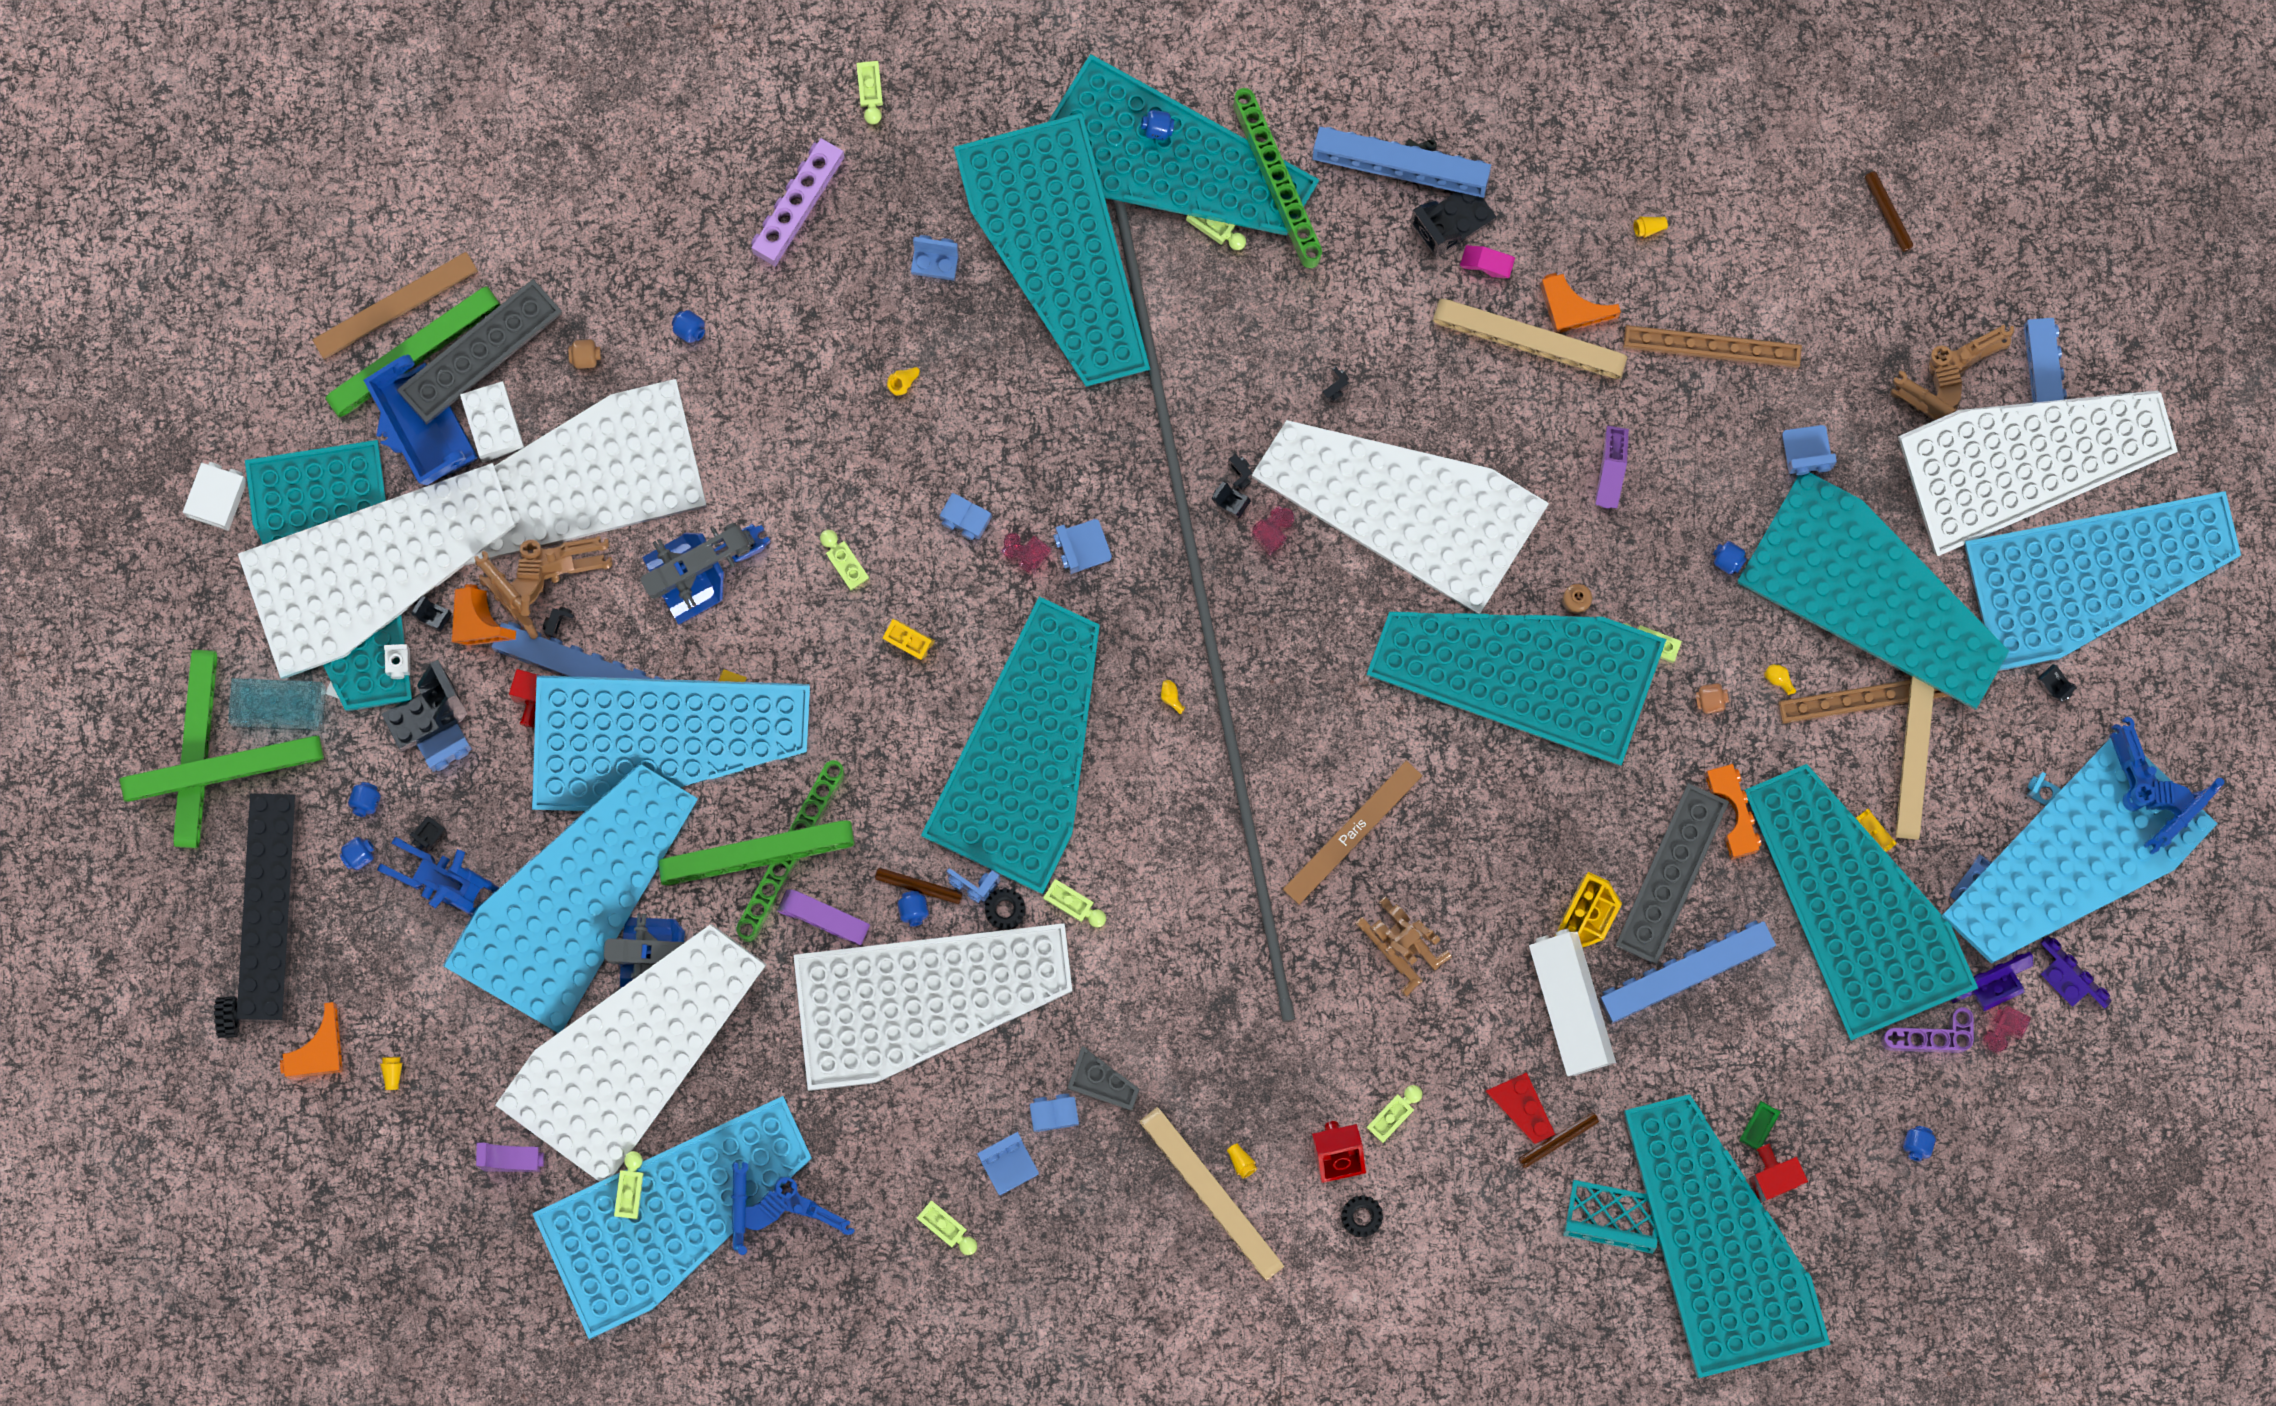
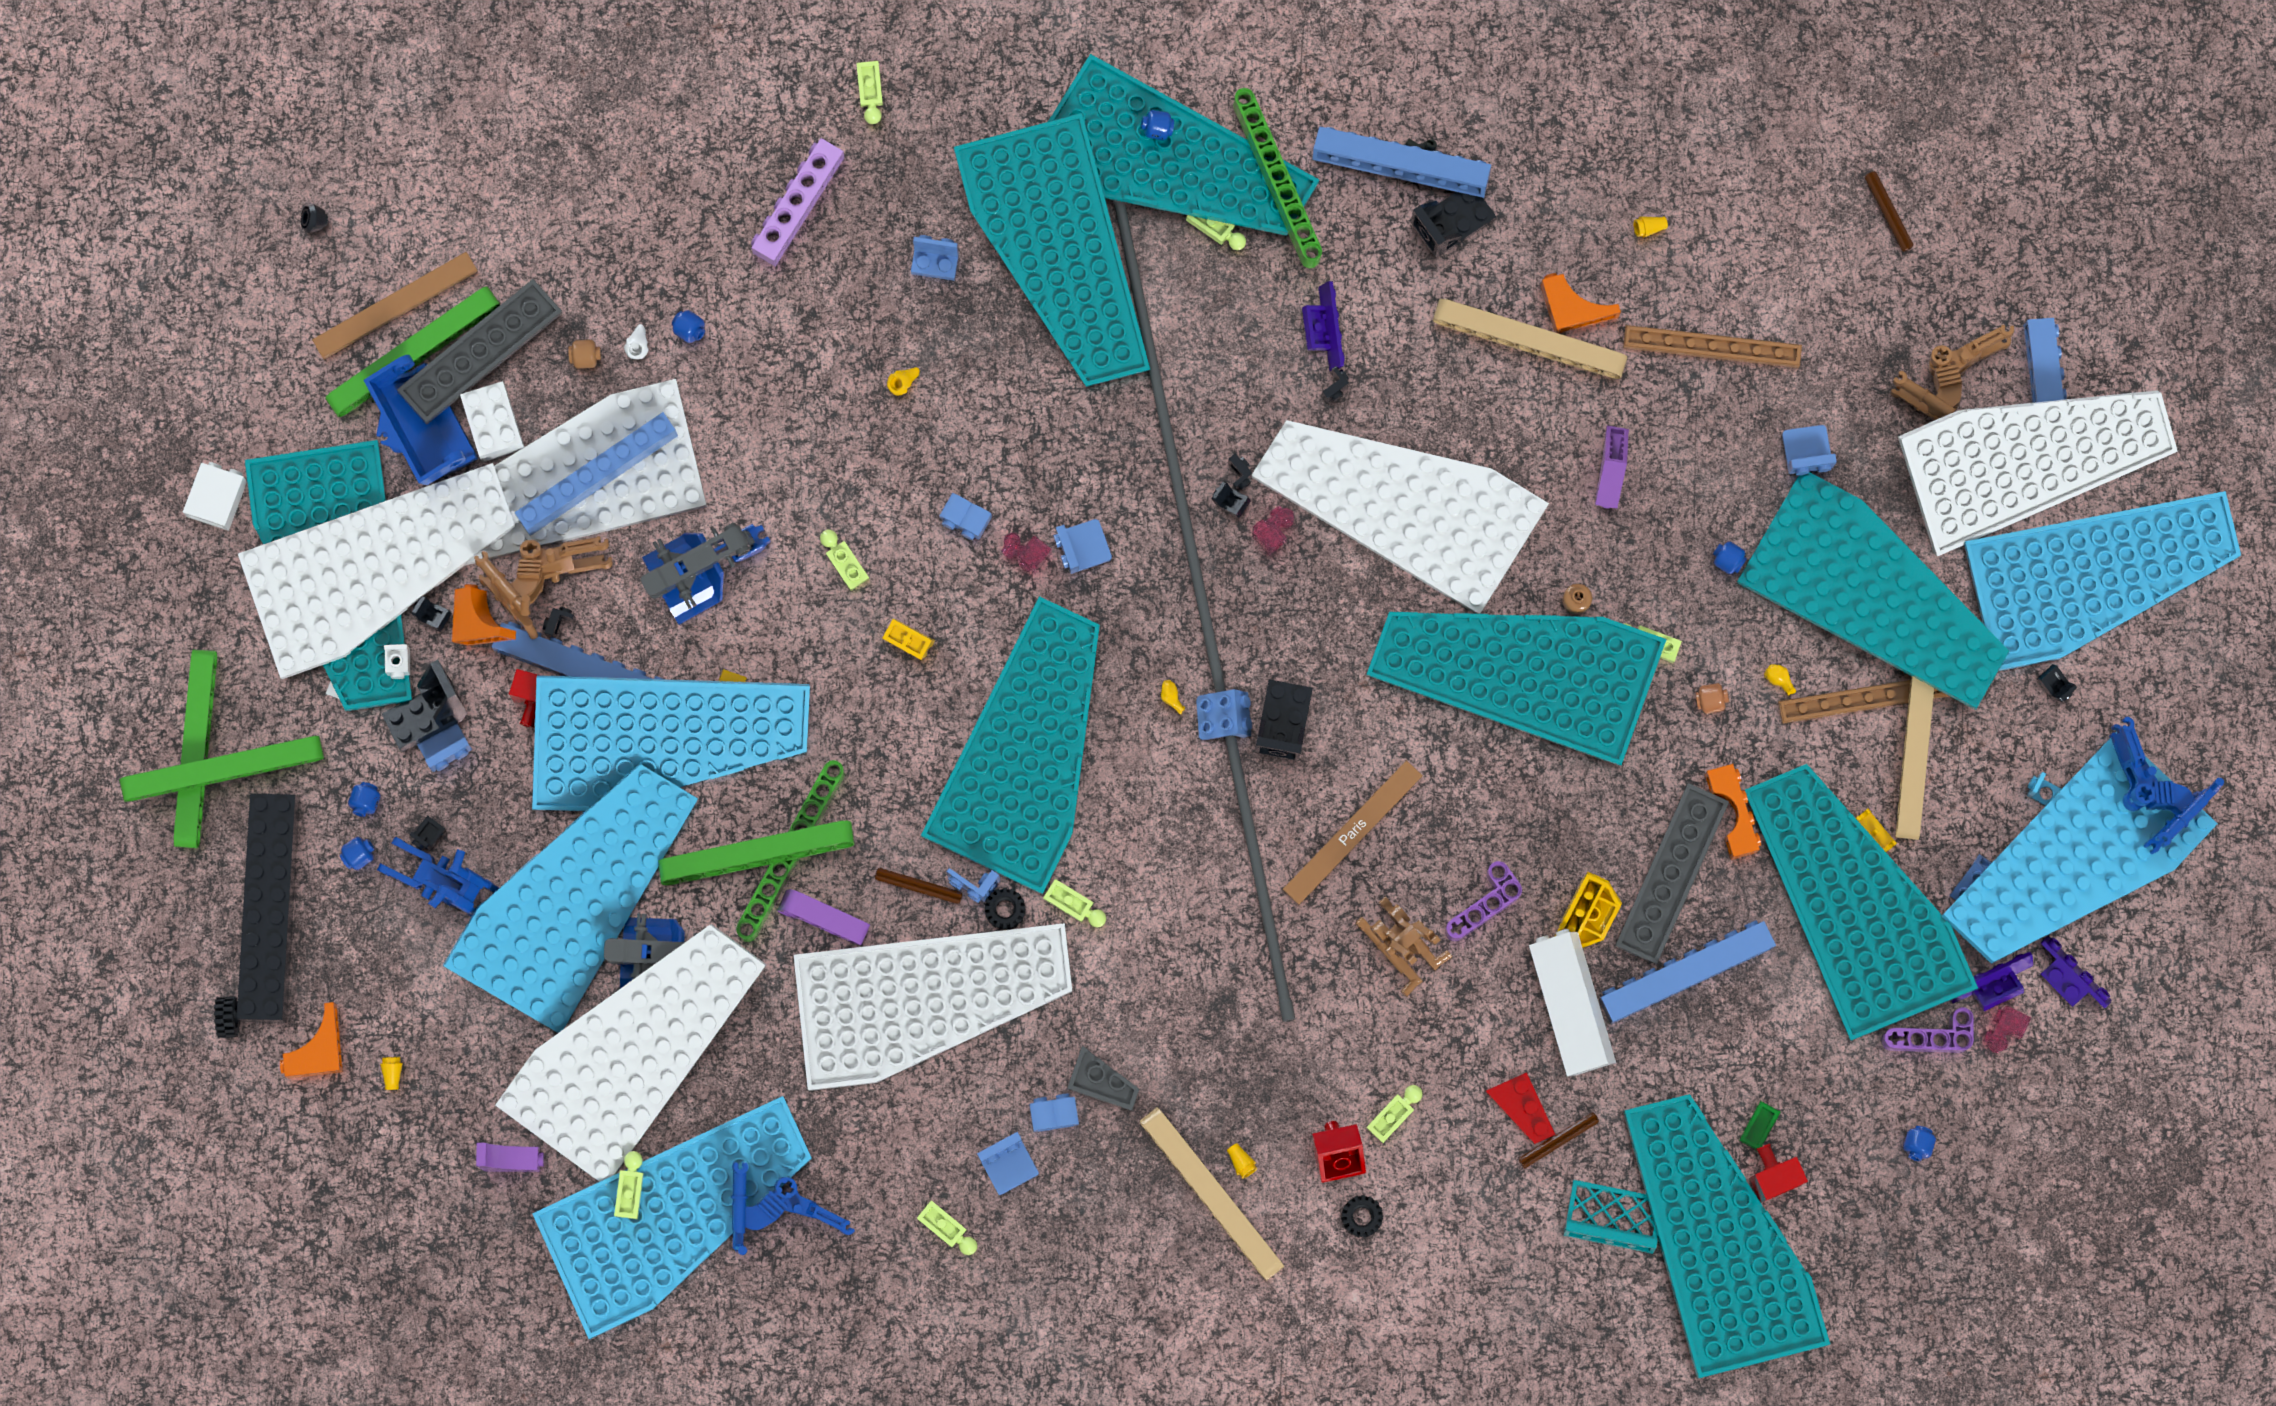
clear light blue brick [228,678,326,731] -> none
blue head [897,891,929,926] -> none
dark pink slope [1460,245,1515,278] -> none
none -> black cone [301,203,328,233]
none -> medium blue brick [514,412,678,536]
none -> white animal [624,324,649,360]
none -> medium blue bracket [1196,689,1252,740]
none -> black bracket [1255,679,1313,761]
none -> dark purple bracket [1302,281,1345,371]
none -> medium lavender beam [1445,861,1522,941]

